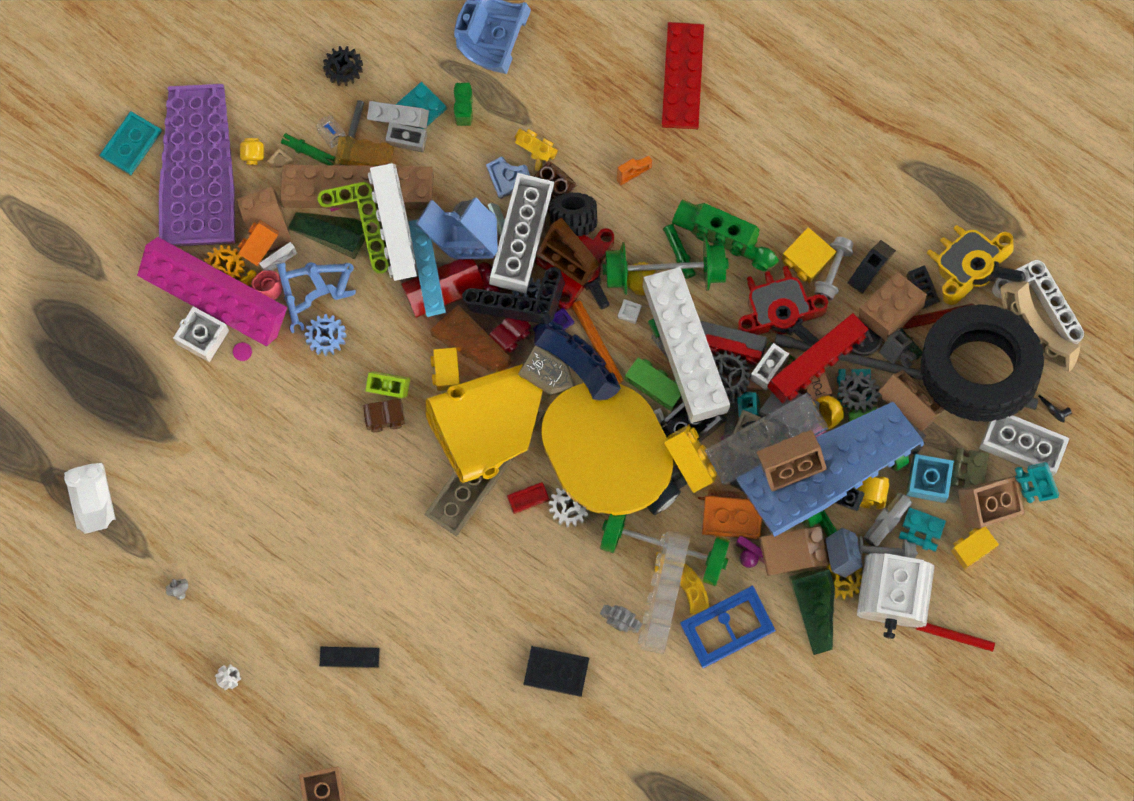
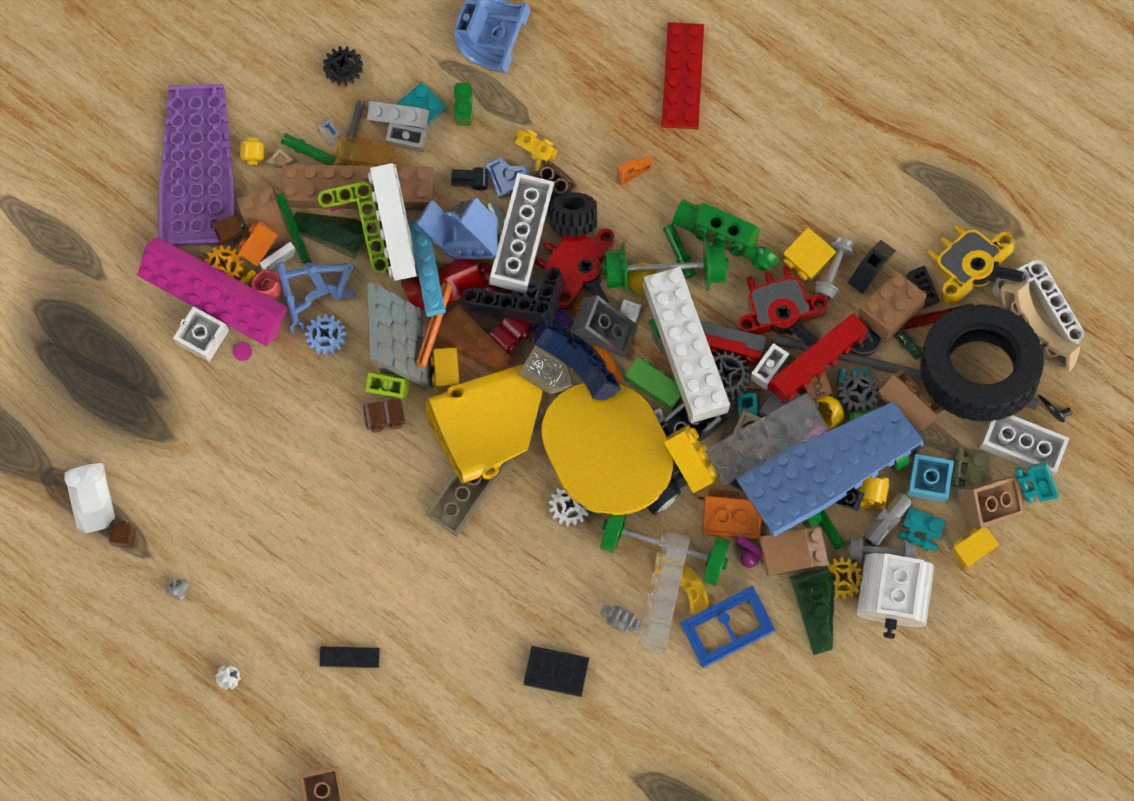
teal tile [99,111,162,176] -> none
red tile [507,482,550,514] -> none
reddish brown wedge [537,218,600,286] -> none
medium nougat brick [757,430,827,492] -> none
sand blue brick [826,528,862,577] -> none
dark grey brick [879,330,917,368] -> none
red piece [916,623,995,652] -> none
none -> reddish brown brick [109,521,136,548]
none -> reddish brown brick [213,214,244,245]
none -> green piece [275,193,312,264]
none -> light grey piece [367,284,433,388]
none -> orange axle [415,283,452,368]
none -> black piece [451,167,489,191]
none -> dark grey slope [570,295,637,357]

